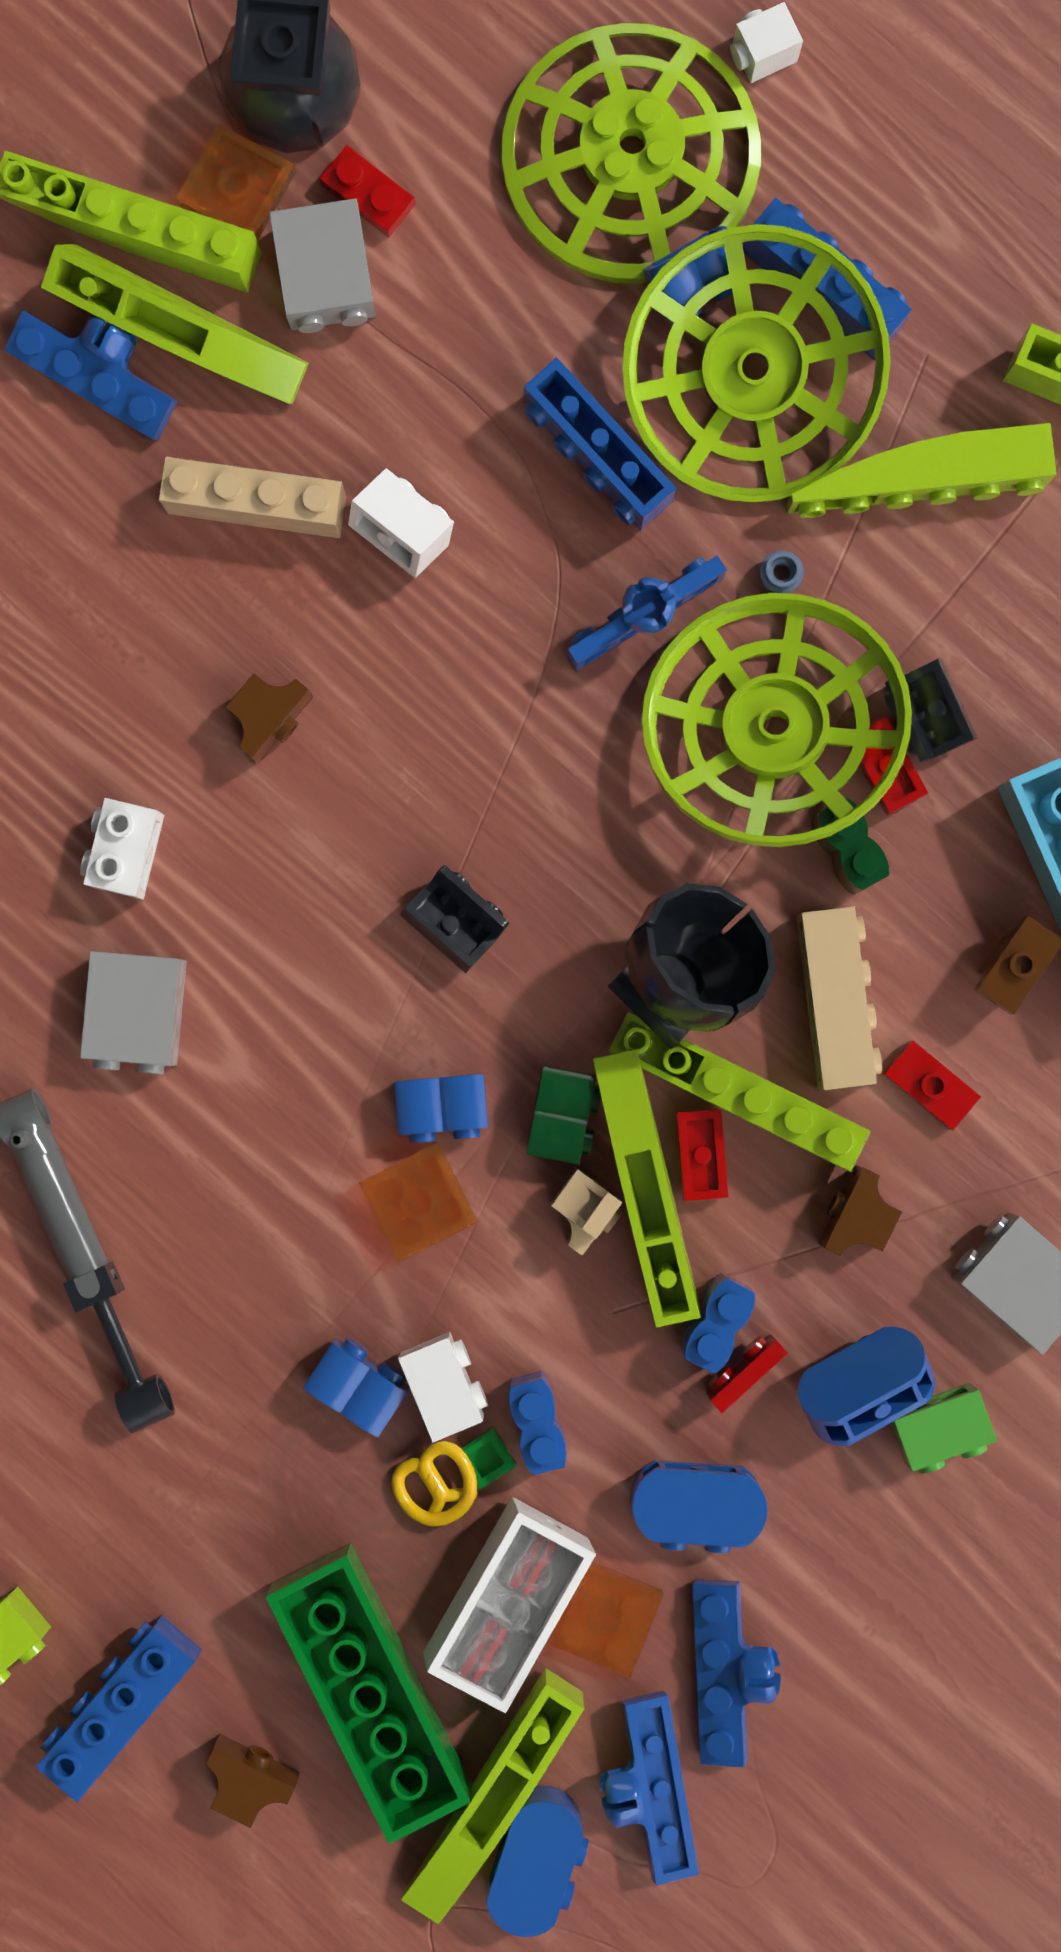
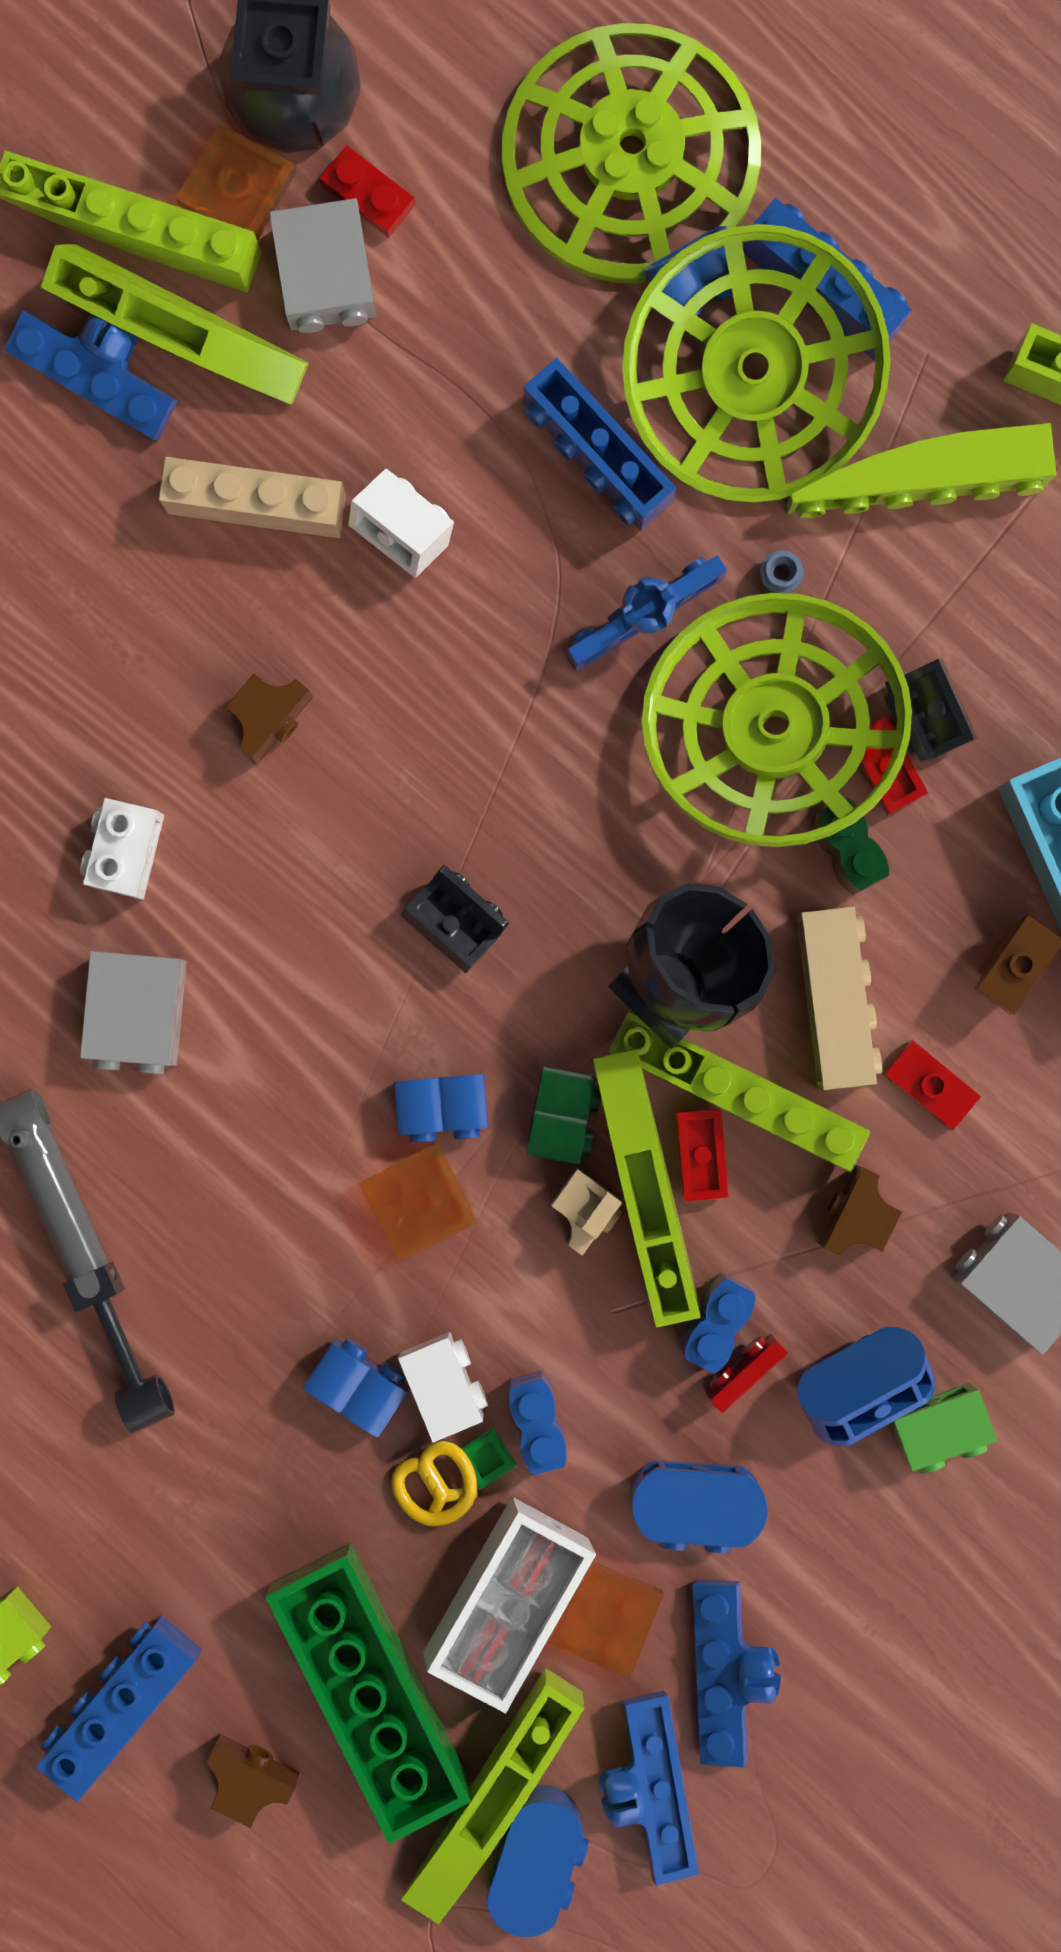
white brick [730,2,803,83] -> none

